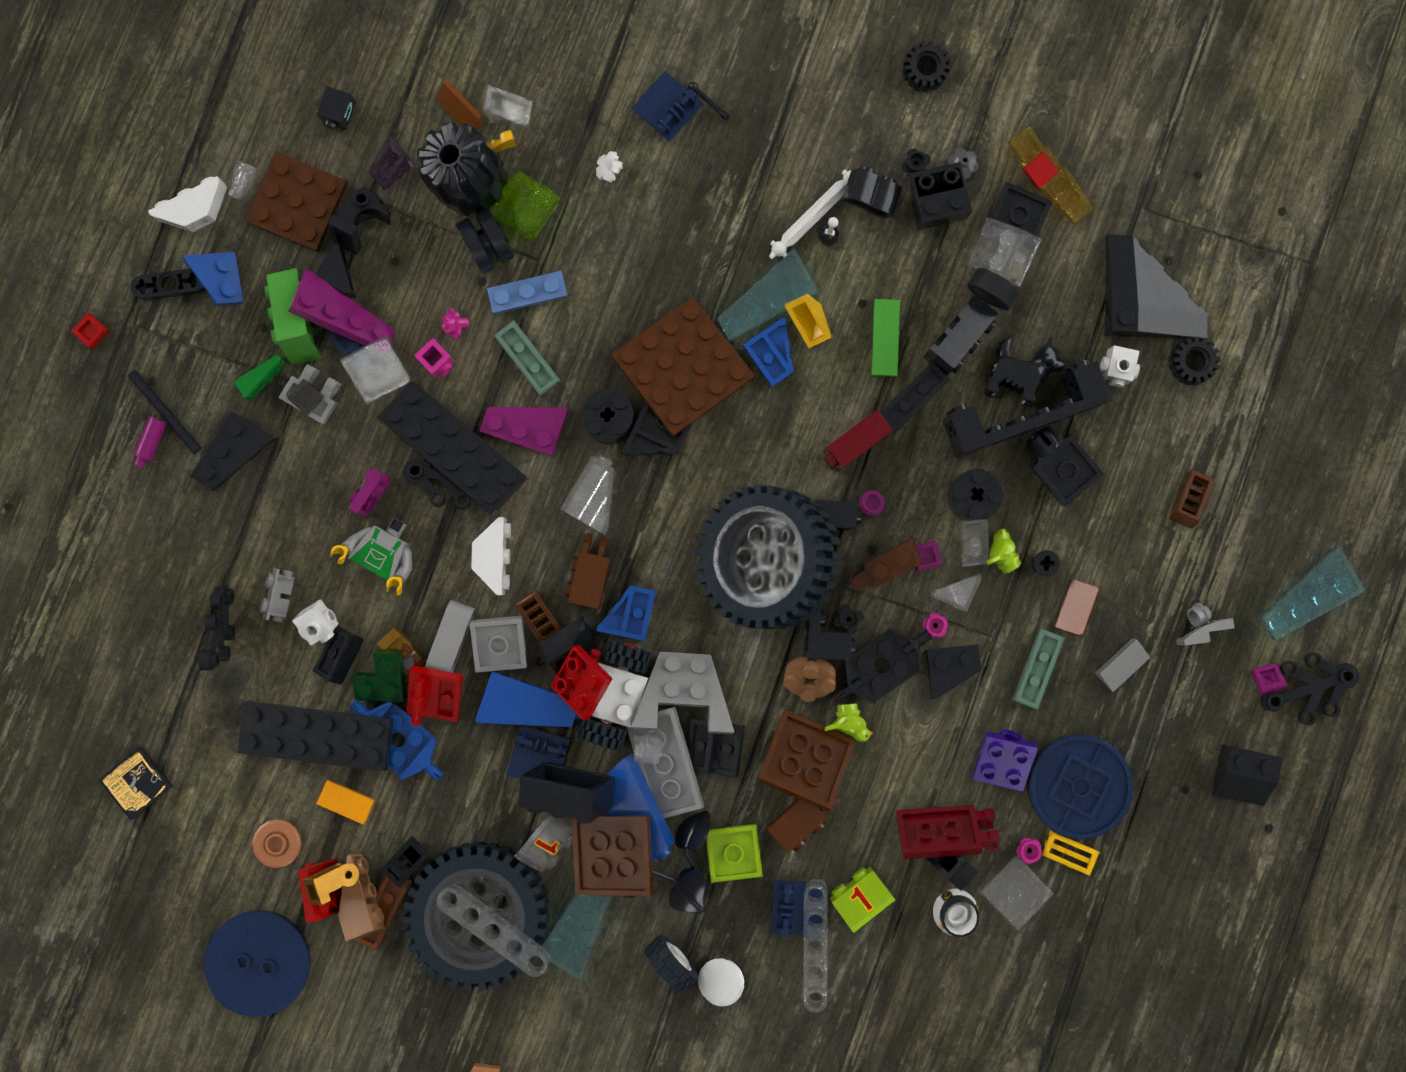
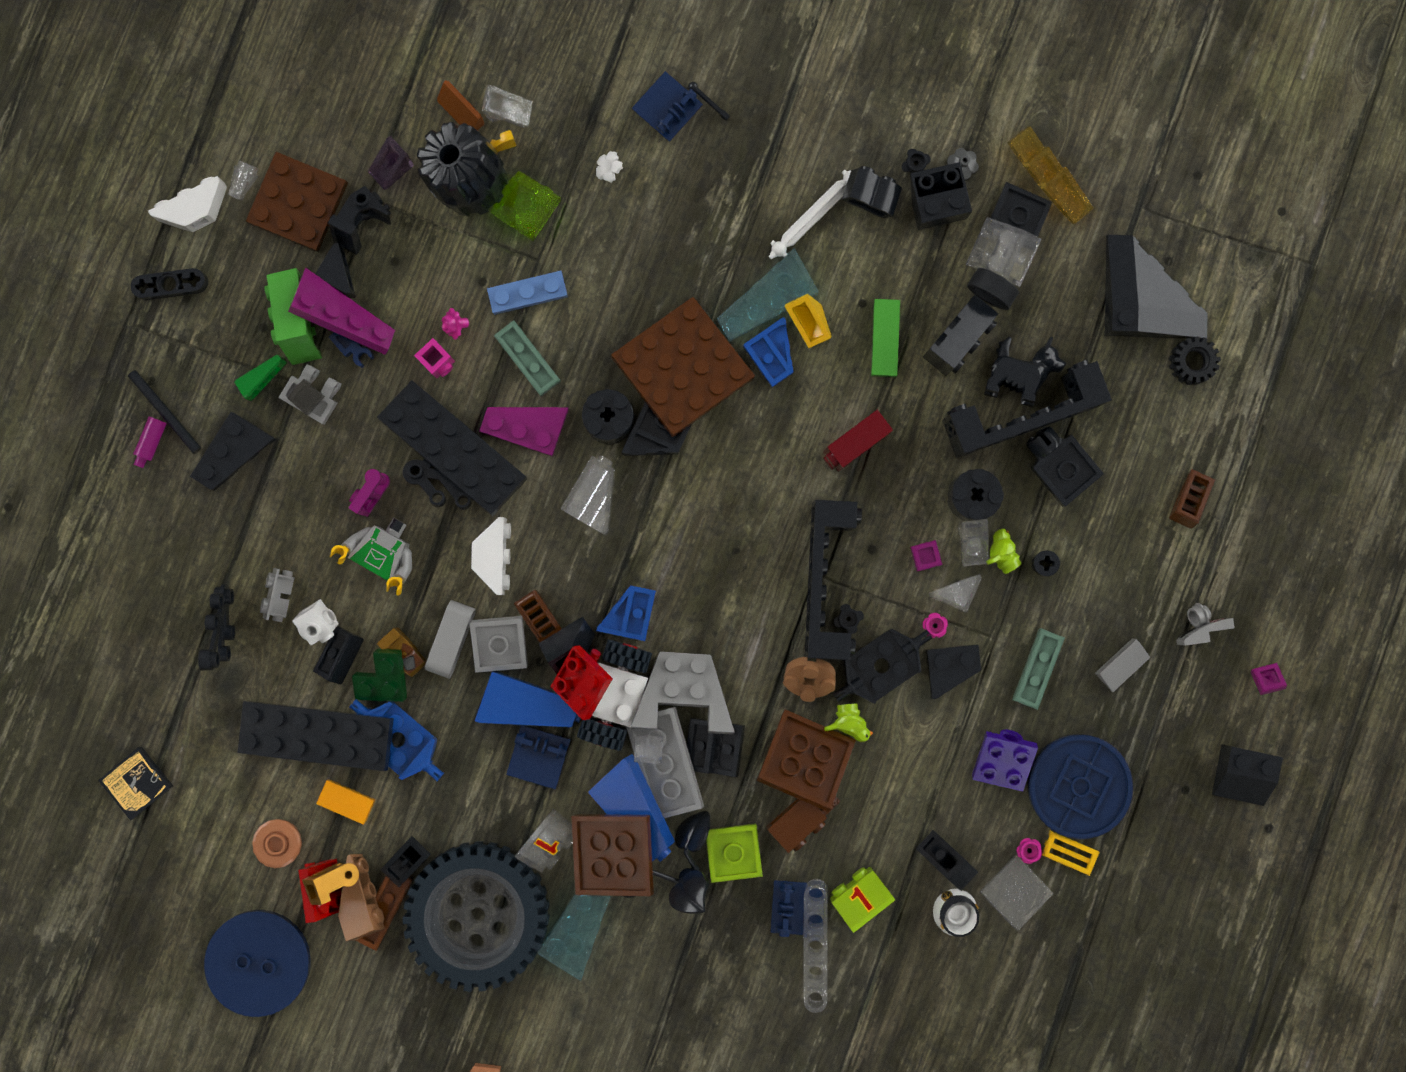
red tile [71,312,110,350] -> none
blue wing [183,252,244,306] -> none
black brick [317,86,356,131] -> none
clear plate [340,335,412,404] -> none
red plate [407,665,463,726] -> none
clear beam [437,884,550,977] -> none
black wheel [455,207,514,274] -> none
black piece [518,762,615,824] -> none
reddish brown hinge [565,533,611,609] -> none
black wheel [644,934,699,993] -> none
wheel [695,485,842,629] -> none
white piece [698,958,746,1006] -> none
black hinge [818,217,839,246] -> none
reddish brown hinge [851,538,924,590] -> none
magenta plate [859,490,885,516] -> none
black plate [880,362,950,434] -> none
dark red tile [896,805,1000,859] -> none
black tyre [902,41,951,92] -> none
red tile [1022,152,1059,189] -> none
slope [1054,579,1099,636] -> none
white brick [1100,346,1140,387] -> none
clear light blue wing [1260,546,1366,640] -> none
black plant [1260,652,1359,726] -> none

